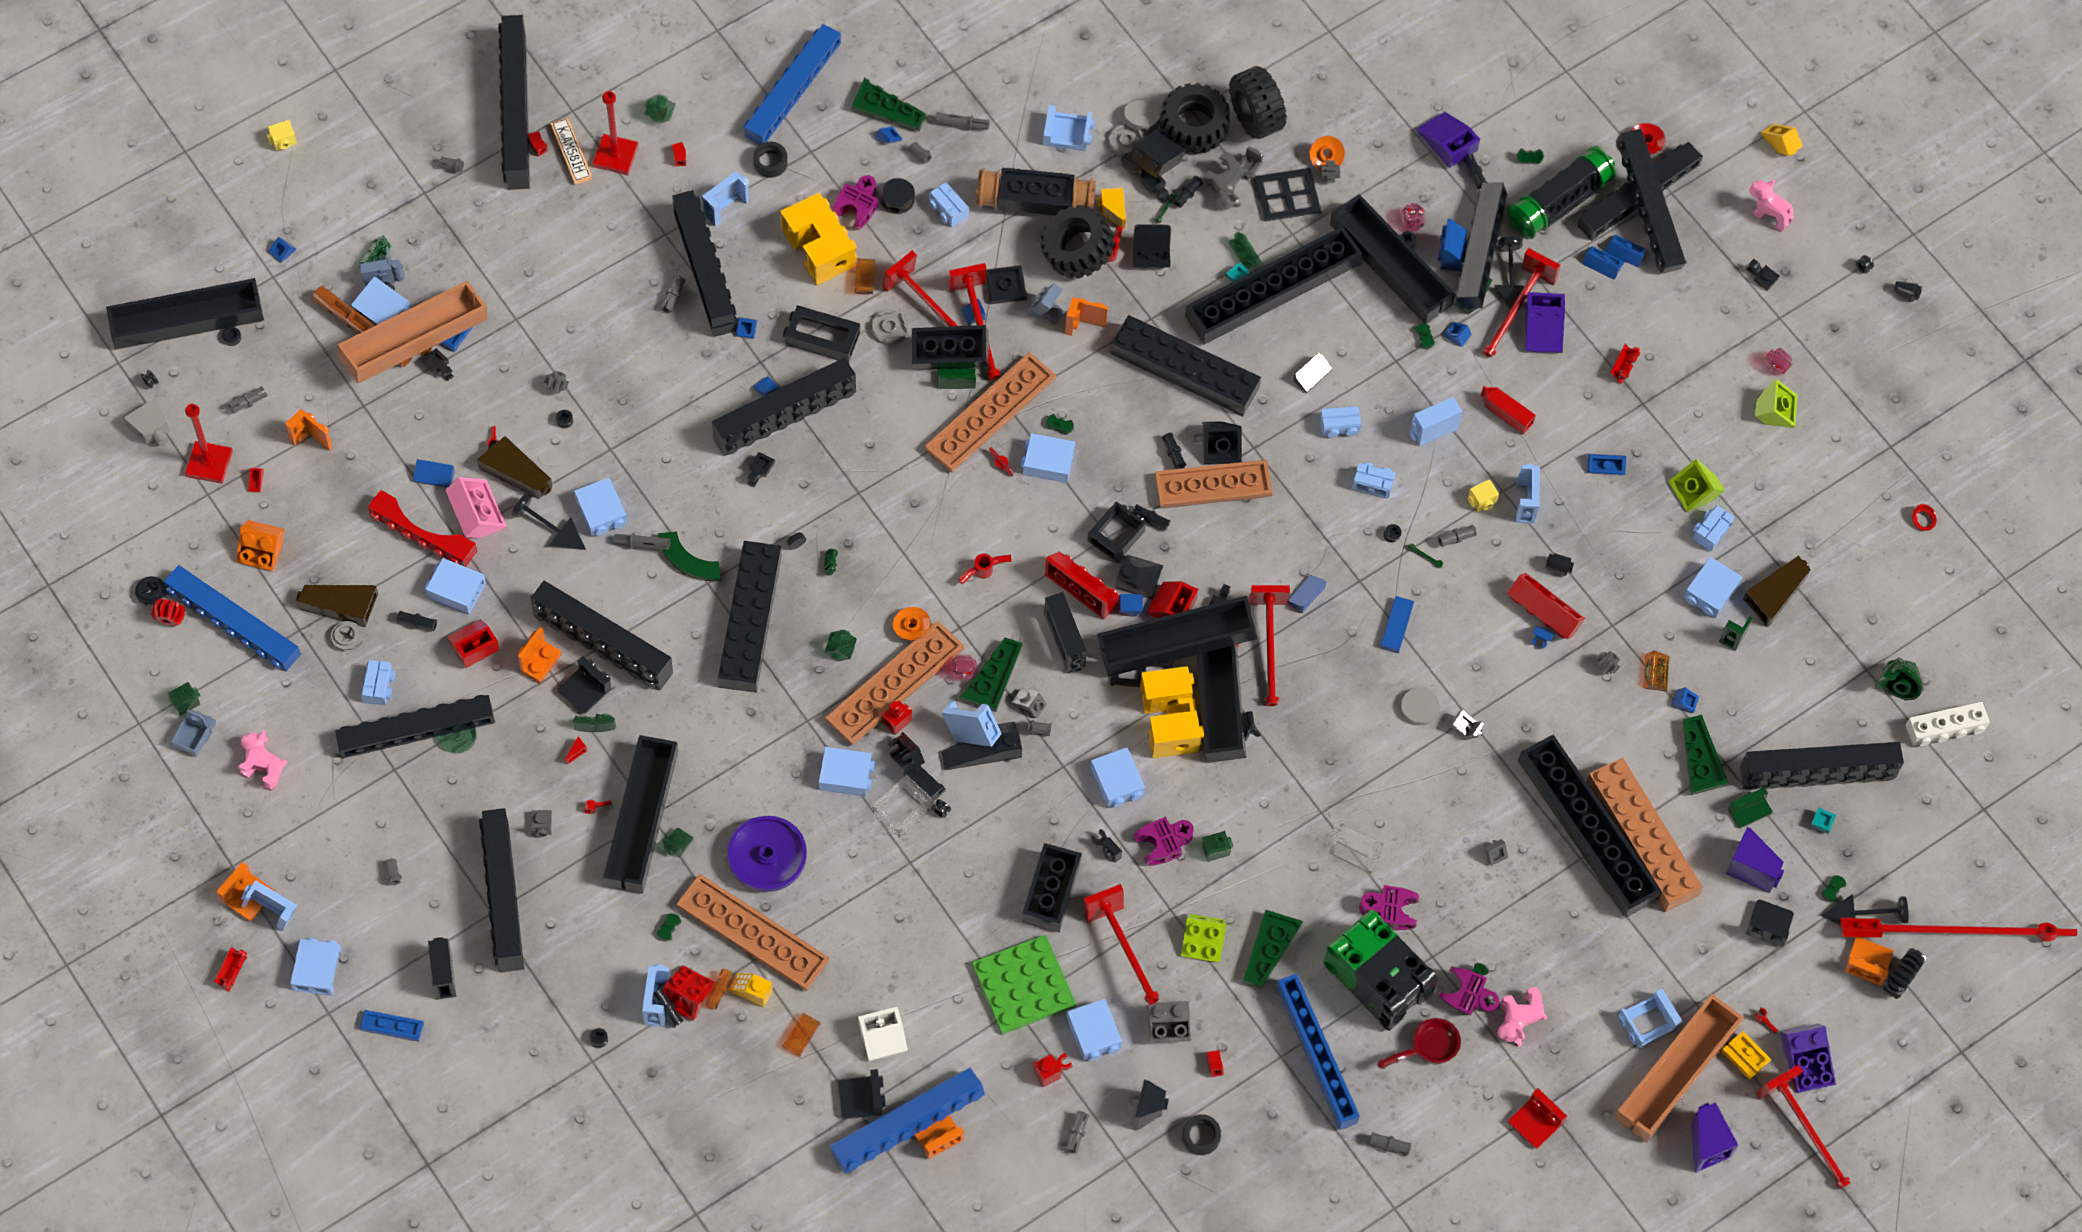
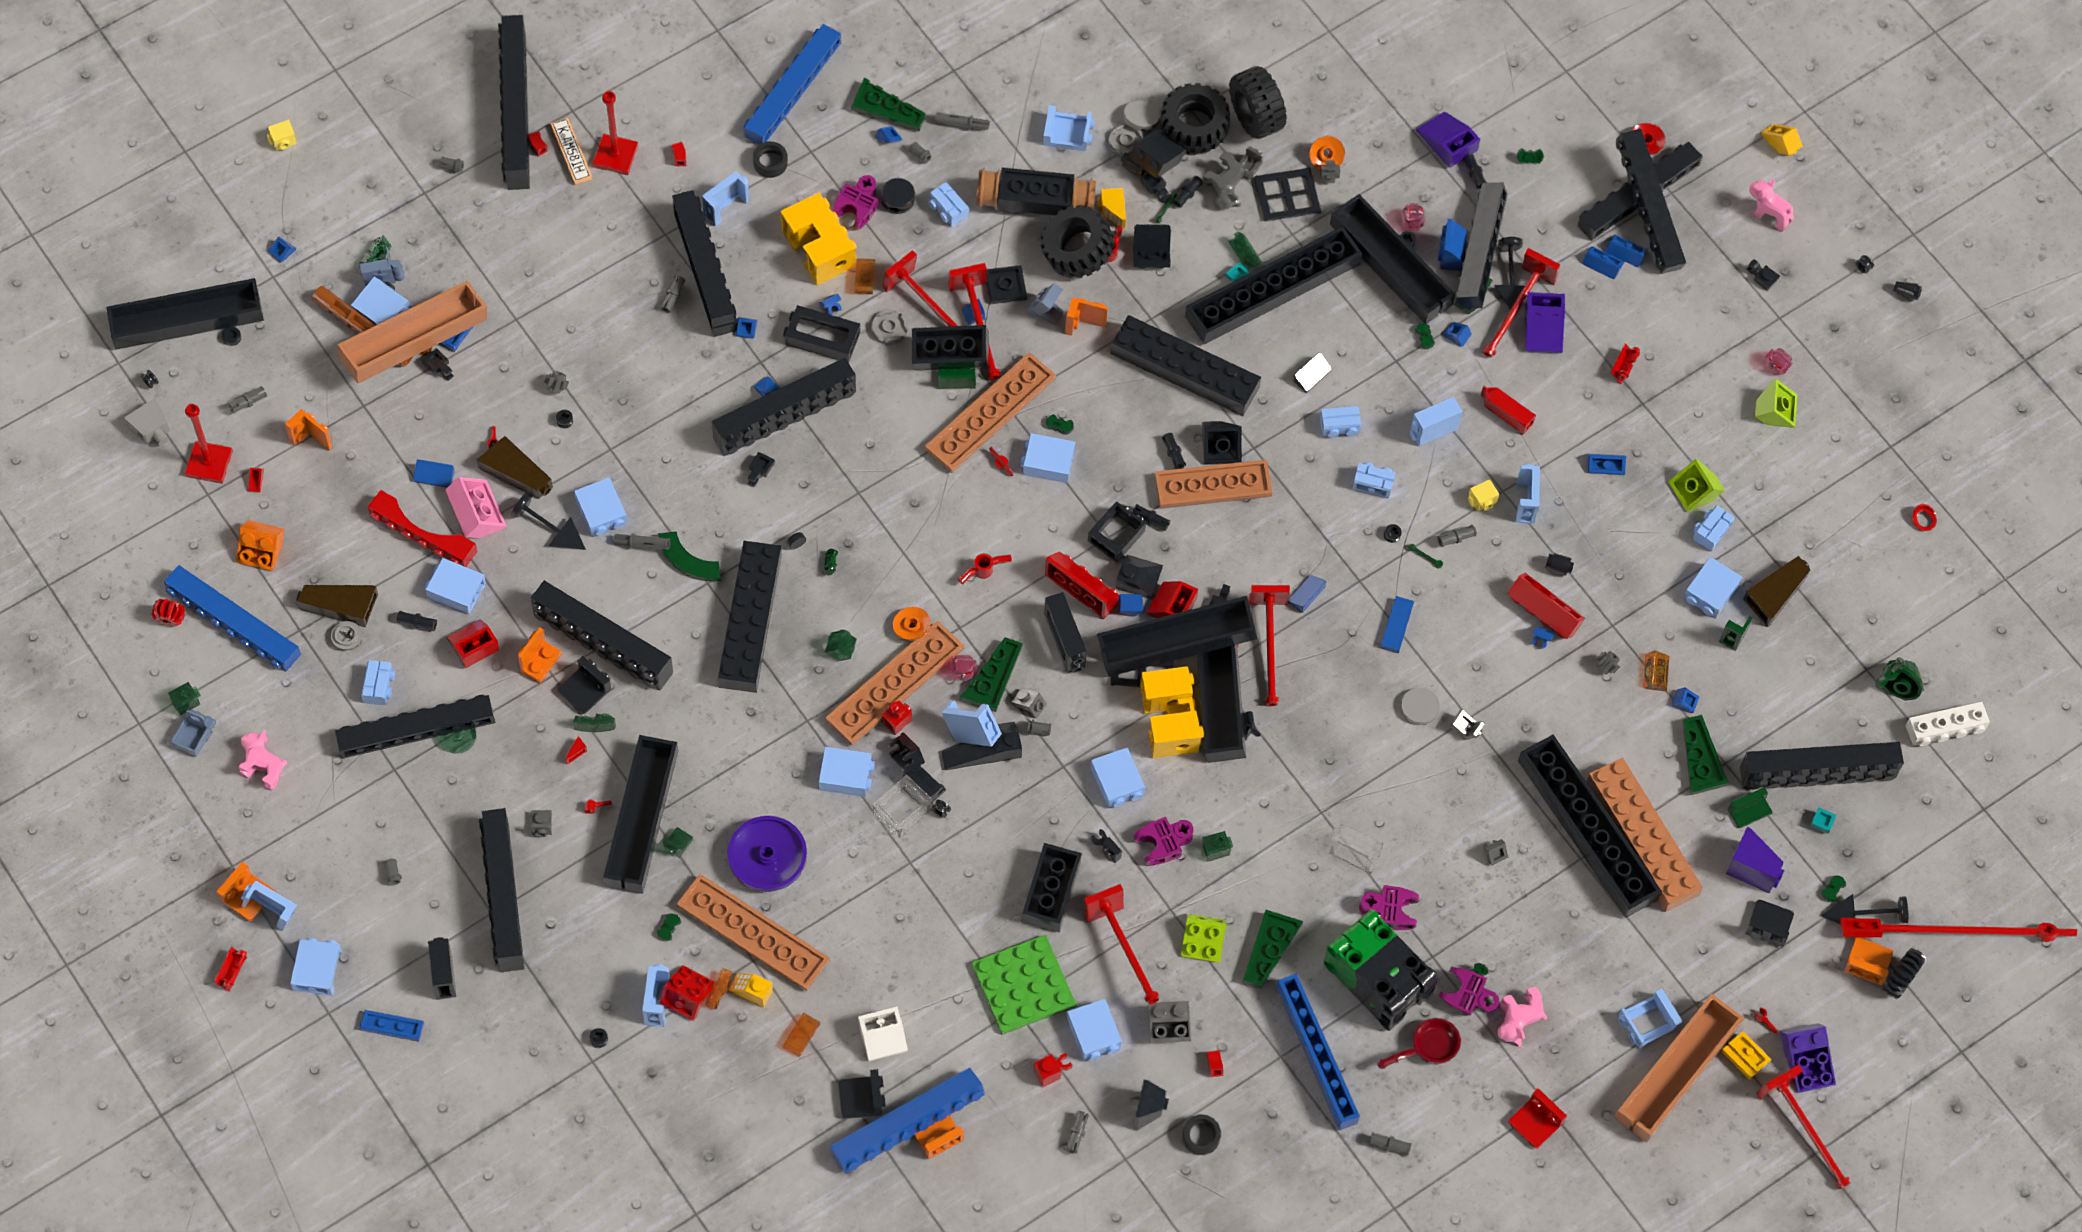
black gear [135,576,166,605] -> none
clear green brick [644,94,676,123] -> none
black pin [653,988,684,1028] -> none
brick [1508,146,1616,240] -> none
dark purple slope [1691,1102,1738,1173] -> none
none -> blue tile [818,293,842,315]

